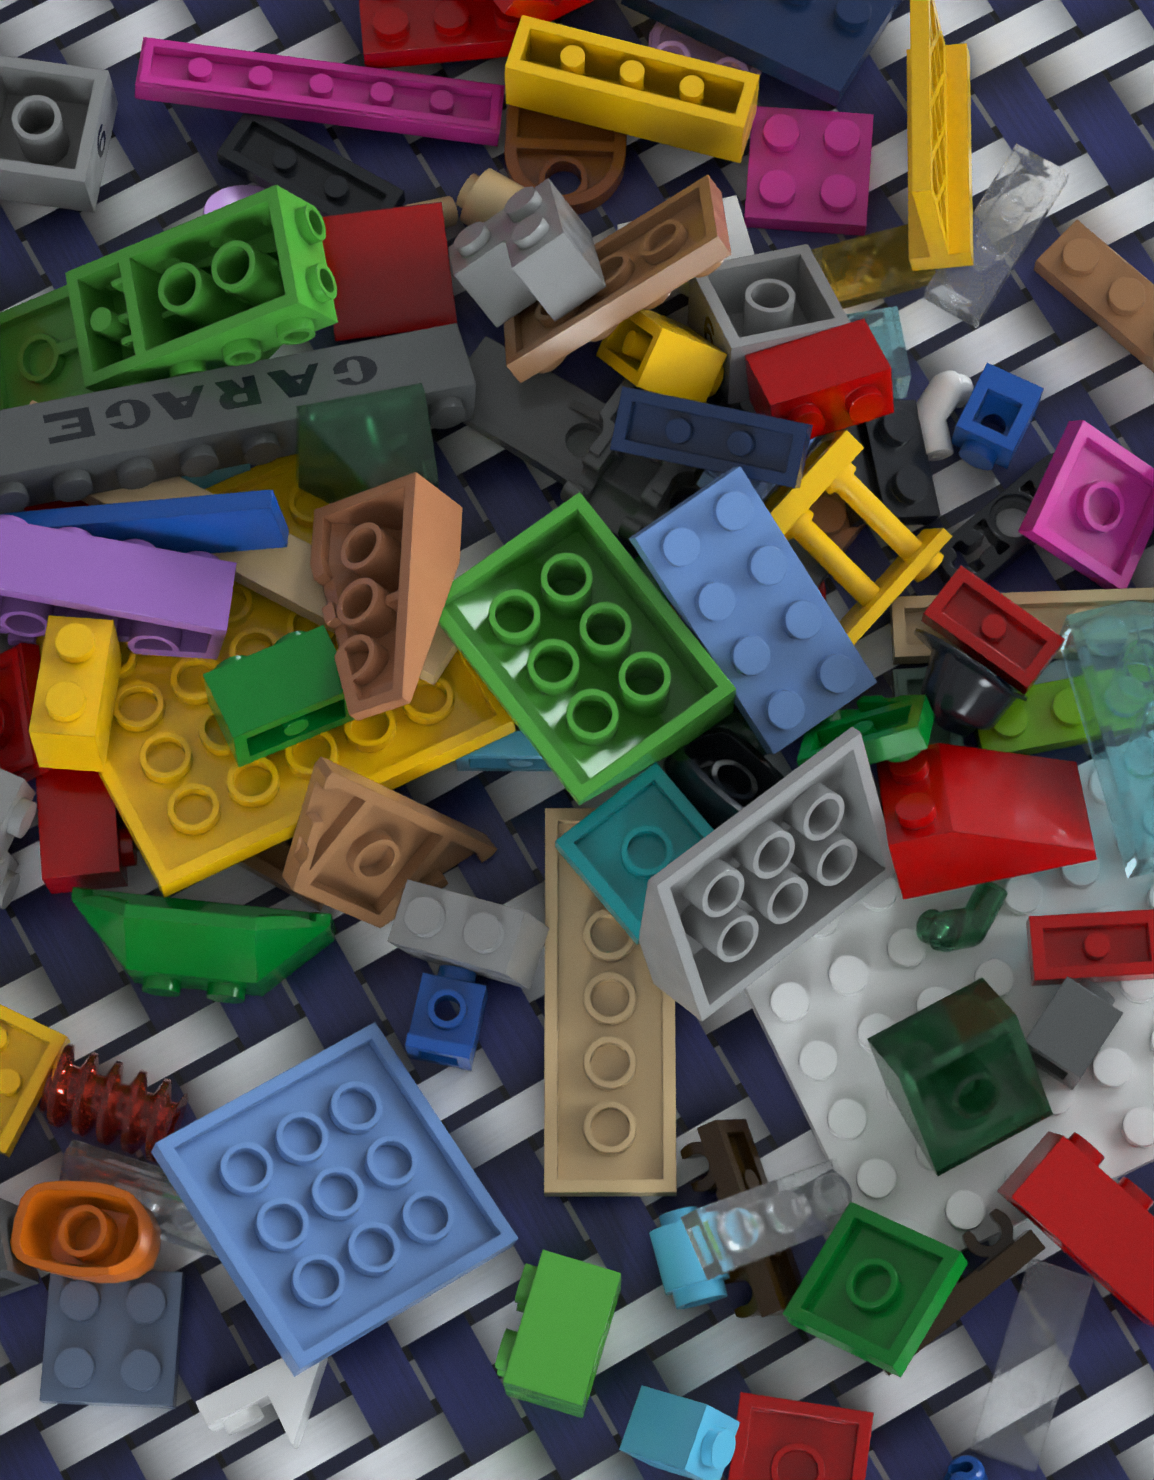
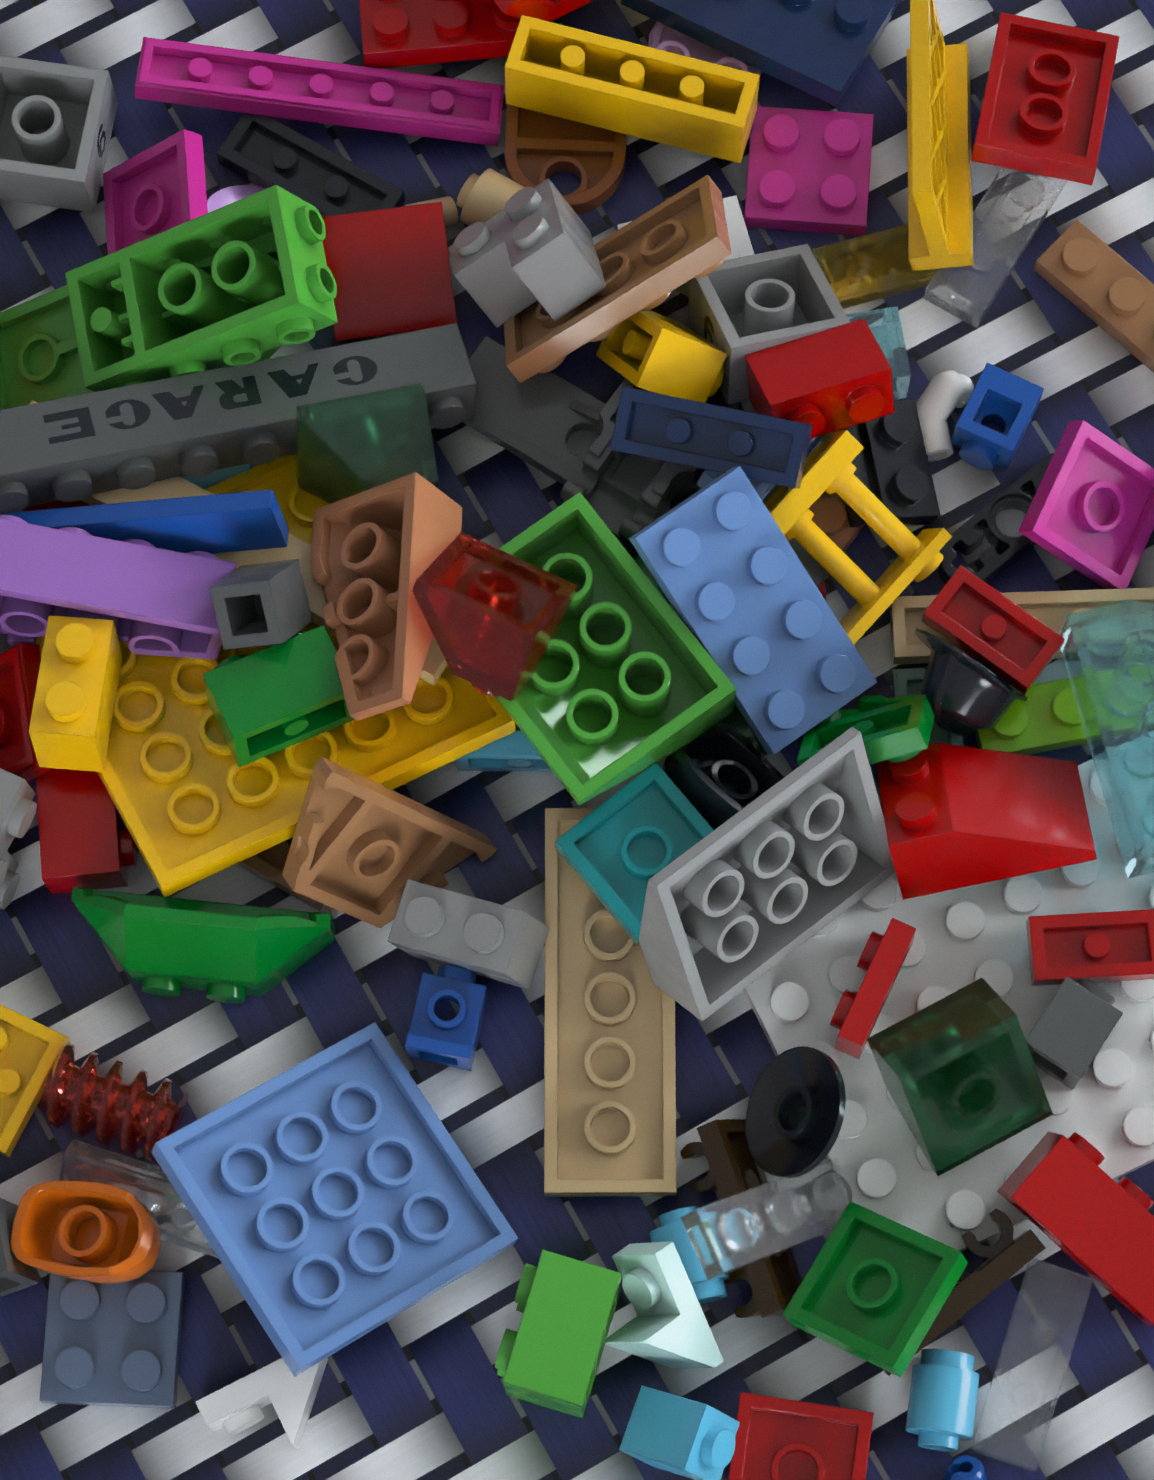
clear green arm [916,882,1008,952] -> none
none -> dark pink plate [103,129,208,255]
none -> dark grey brick [209,559,312,650]
none -> clear red slope [412,532,577,702]
none -> light aqua slope [604,1241,724,1369]
none -> black dish [745,1046,846,1178]
none -> red plate [830,918,916,1059]
none -> medium azure brick [906,1349,980,1452]
none -> red plate [971,12,1120,185]

